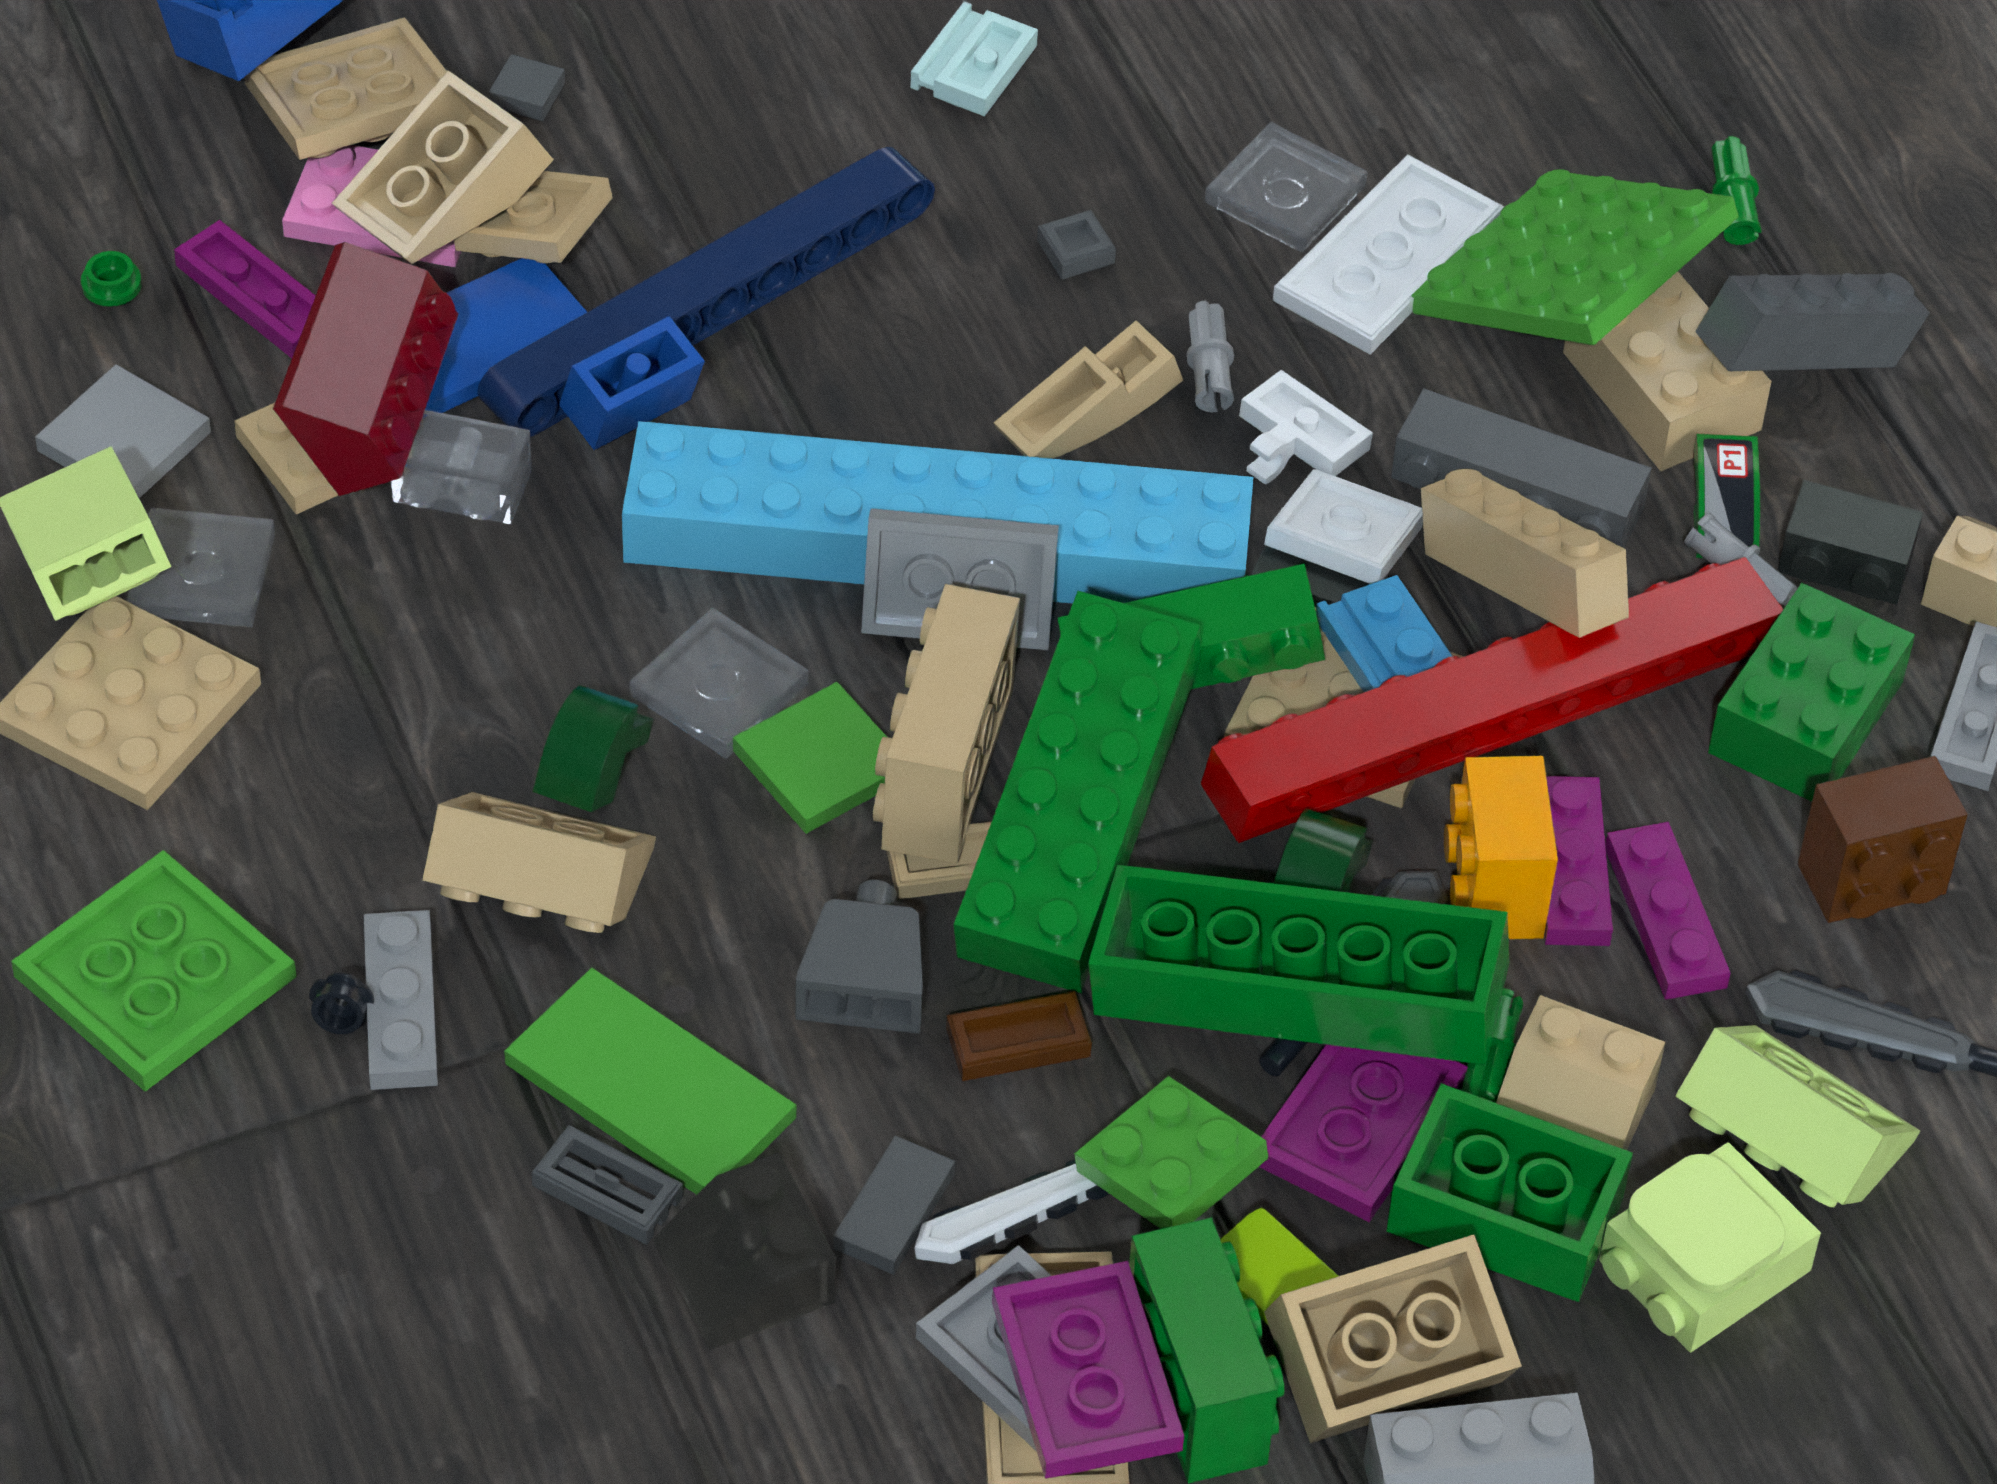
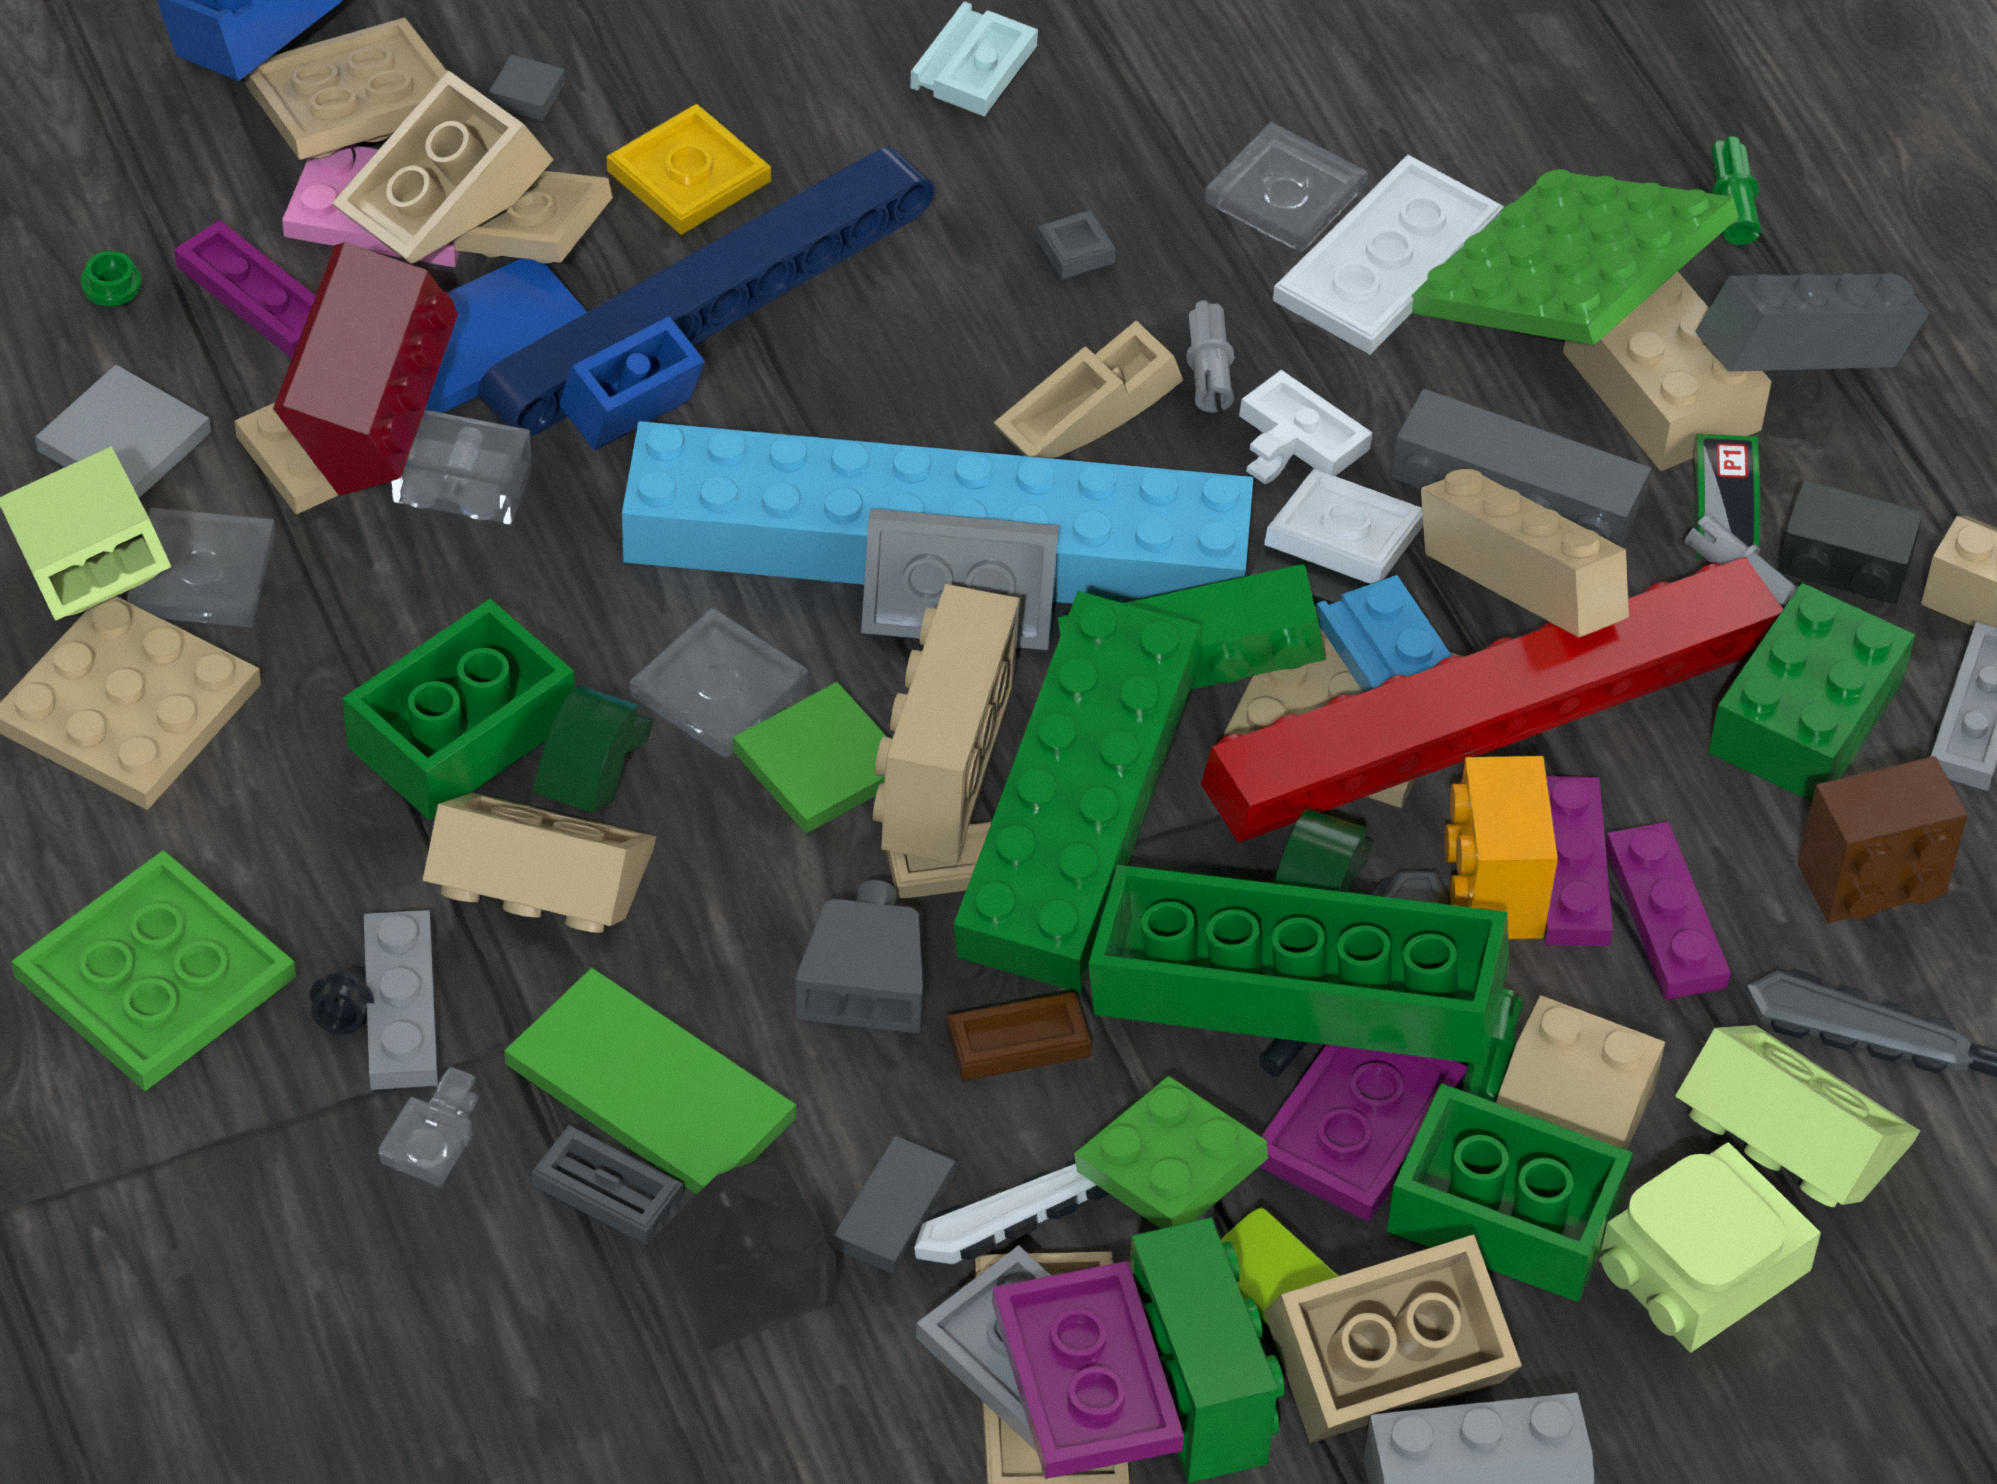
none -> green brick [342,599,575,821]
none -> clear plate [379,1067,478,1187]
none -> yellow tile [606,104,771,235]

